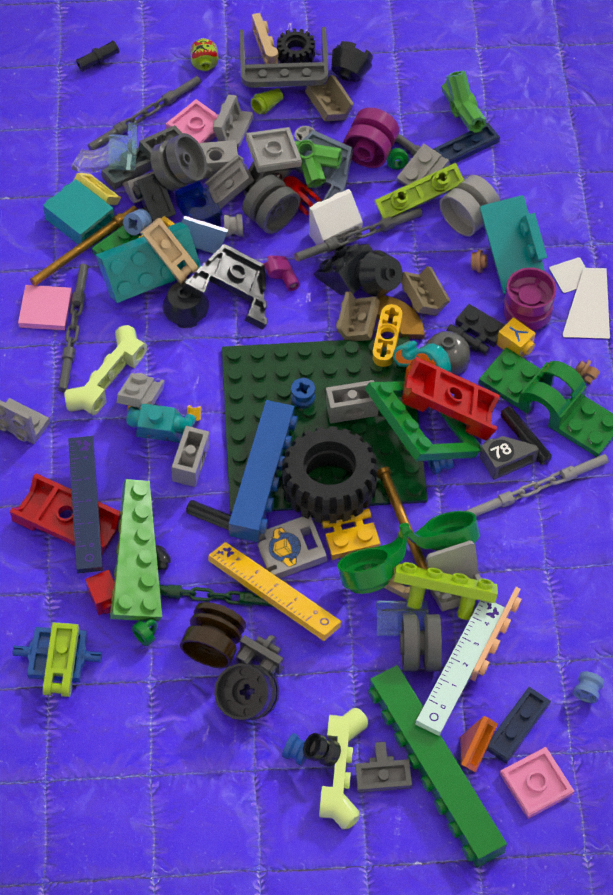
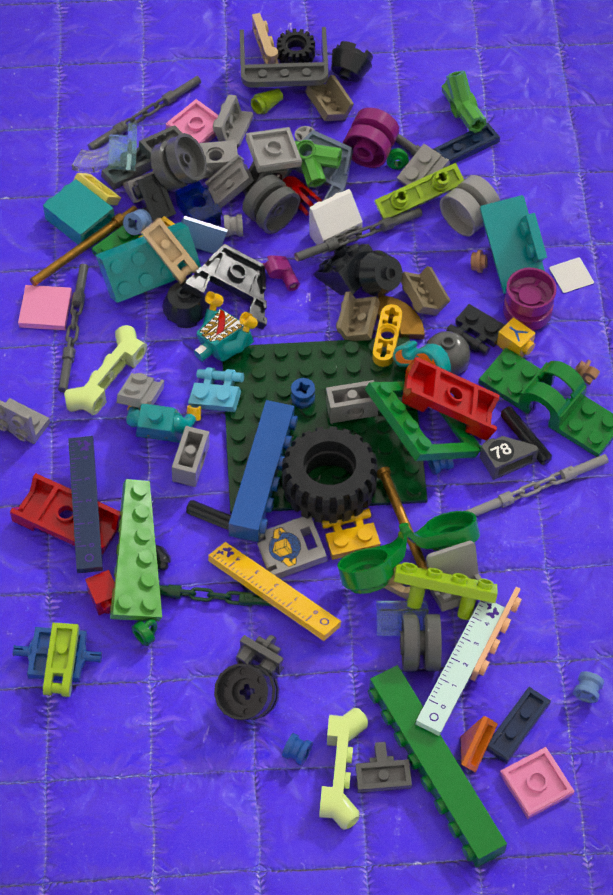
black pin [76,40,120,72] -> none
dark brown wheel [180,602,246,668] -> none
lime head [190,38,219,71] -> none
black wheel [303,733,341,767] -> none
white sticker [563,268,610,339] -> none
none -> medium azure plate [188,367,244,412]
none -> torso [194,291,258,362]

